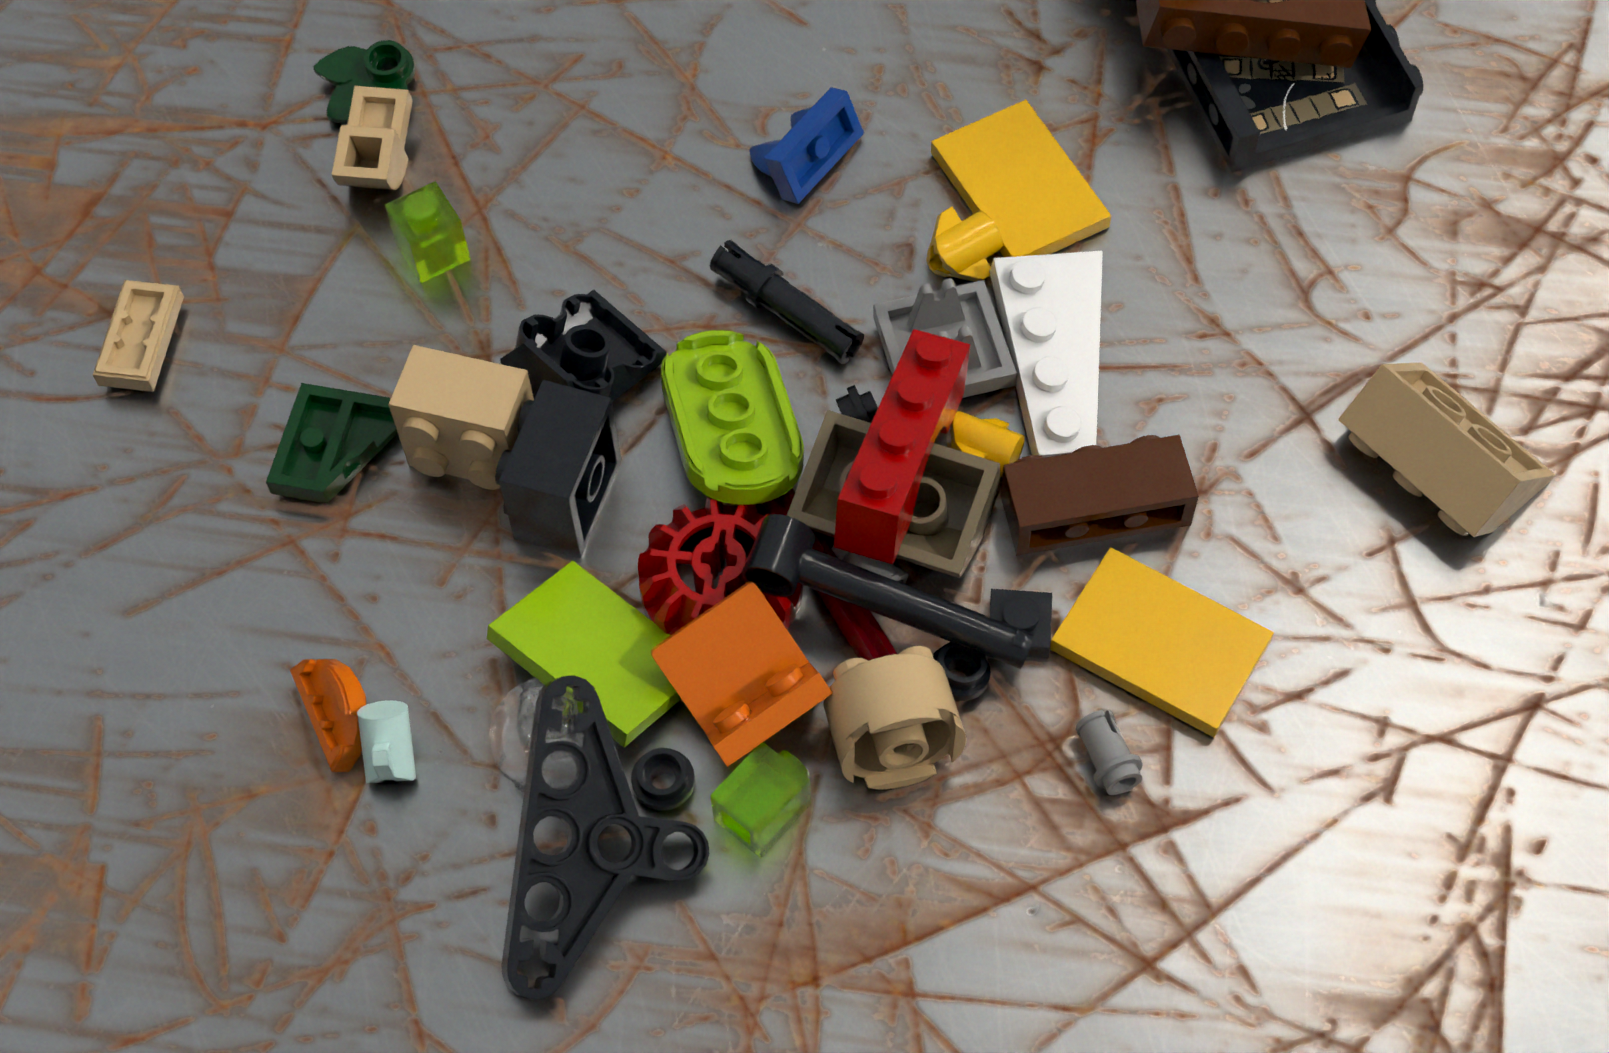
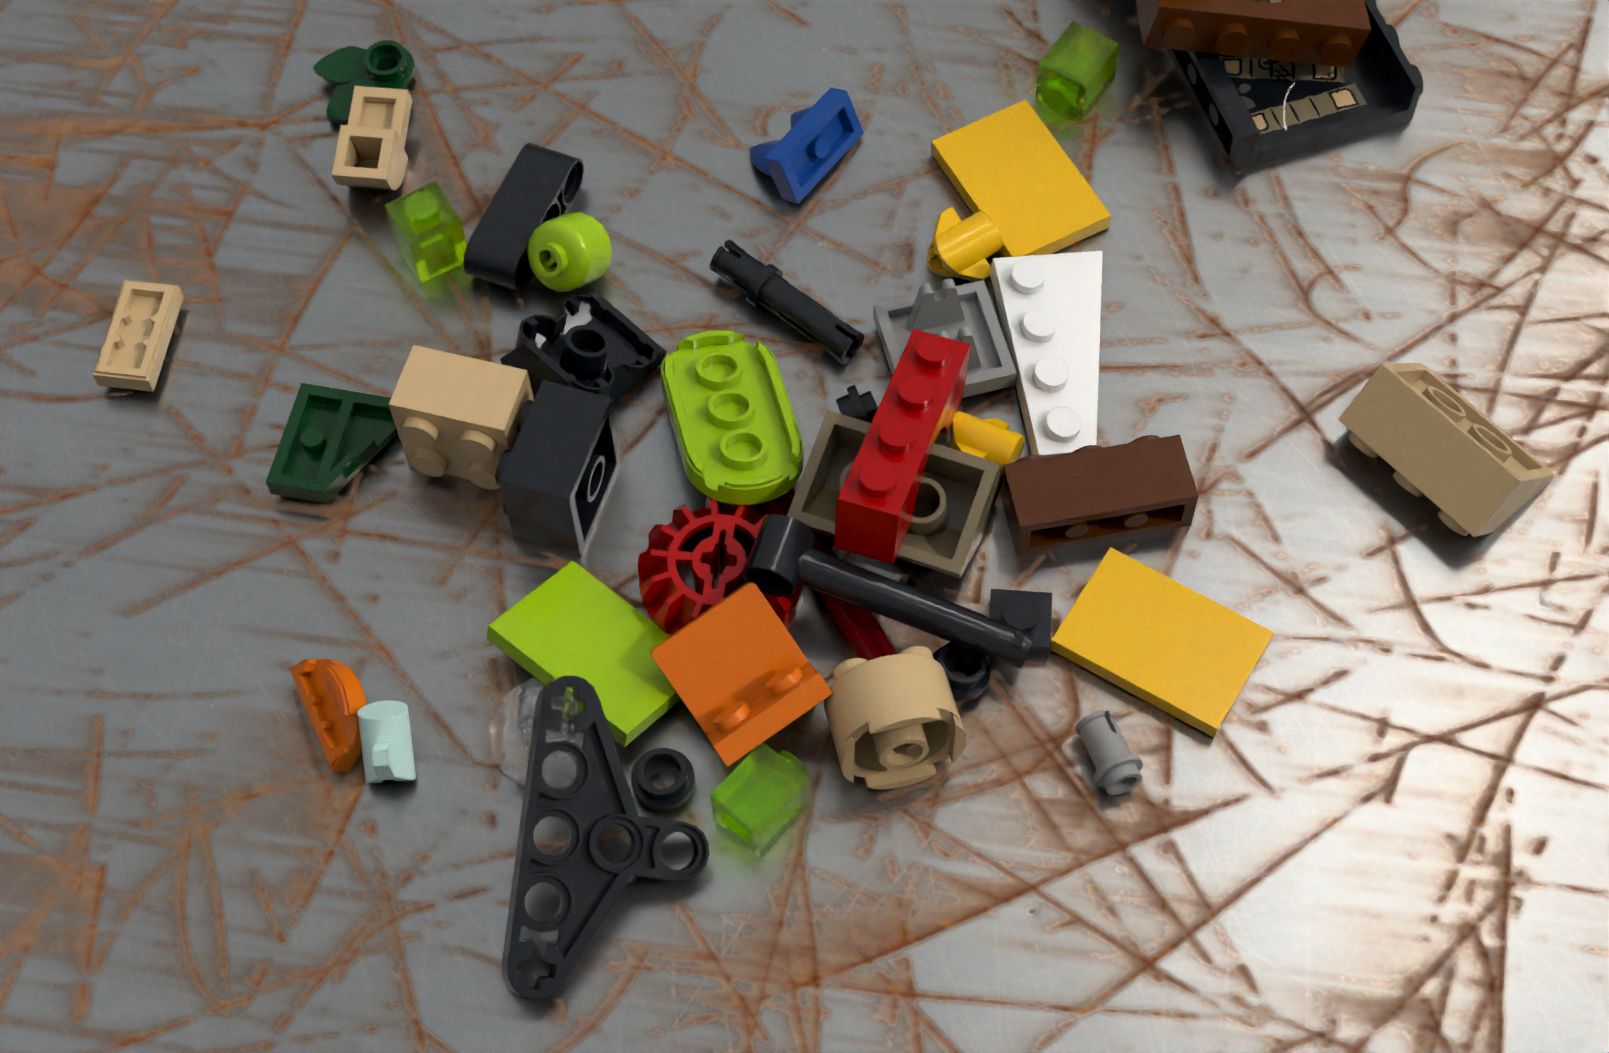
none -> black beam [463,143,584,292]
none -> lime head [527,212,612,292]
none -> clear neon green brick [1035,21,1120,122]

